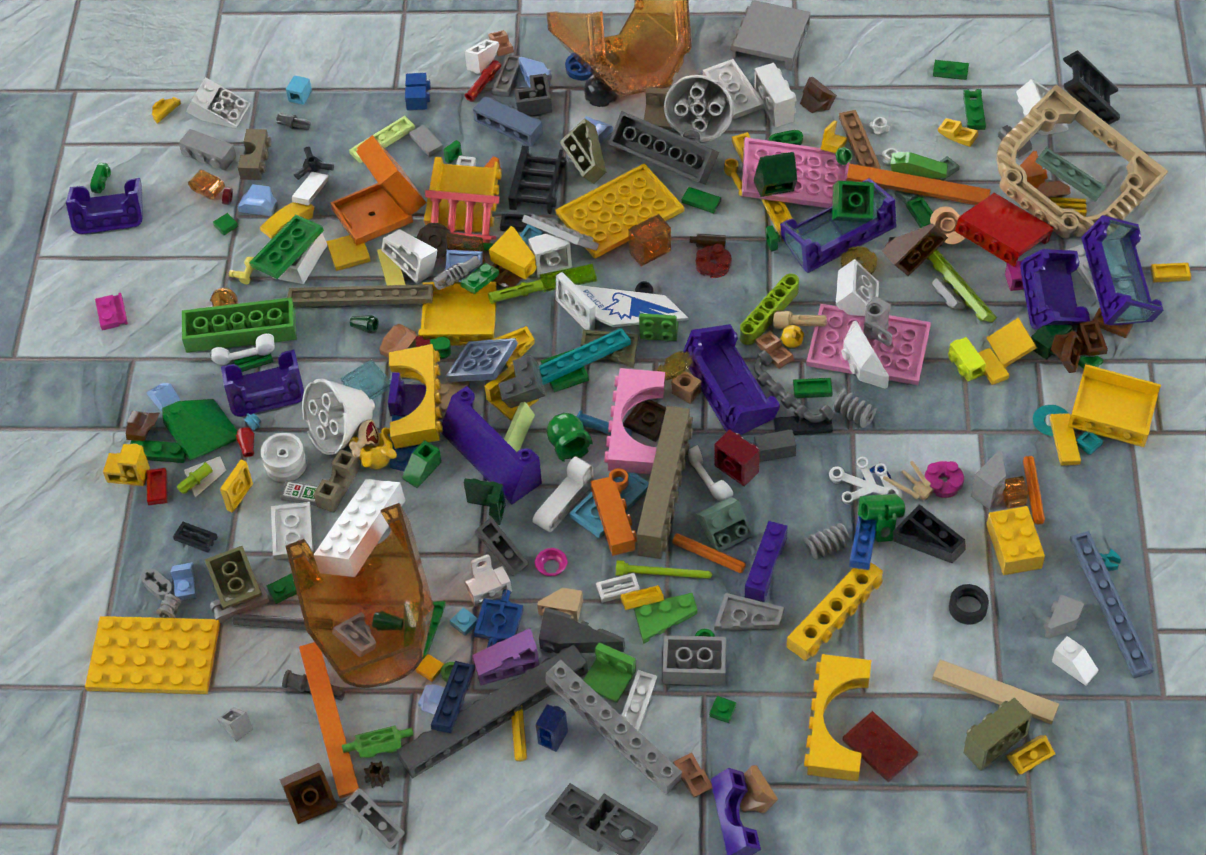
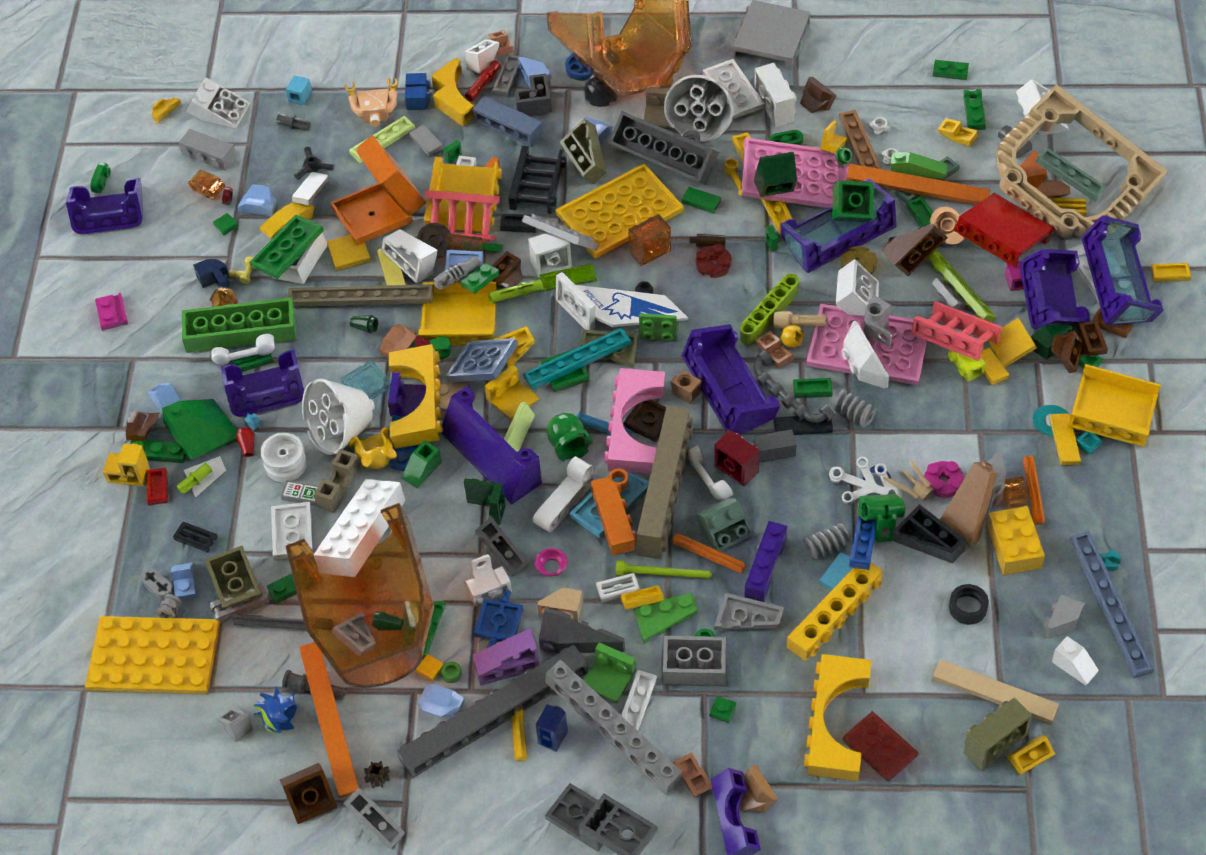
yellow tile [220,460,253,513] -> none
dark tan arch [238,129,271,180] -> none
bright green plate [342,725,414,758] -> none
tan piece [349,419,380,458] -> none
dark blue tile [431,661,475,734] -> none
medium azure plate [450,607,478,636] -> none
yellow slope [489,226,537,280] -> none
dark grey brick [499,355,545,408] -> none
medium azure plate [520,224,543,246] -> none
clear yellow tile [657,351,693,380] -> none
black fence [1063,50,1120,125] -> none
none -> dark blue brick [193,259,230,295]
none -> blue hair [253,687,297,734]
none -> light nougat torso [345,78,398,127]
none -> yellow arch [431,57,474,127]
none -> medium azure tile [819,552,853,591]
none -> coral fence [911,301,1002,361]
none -> medium nougat slope [940,461,997,545]

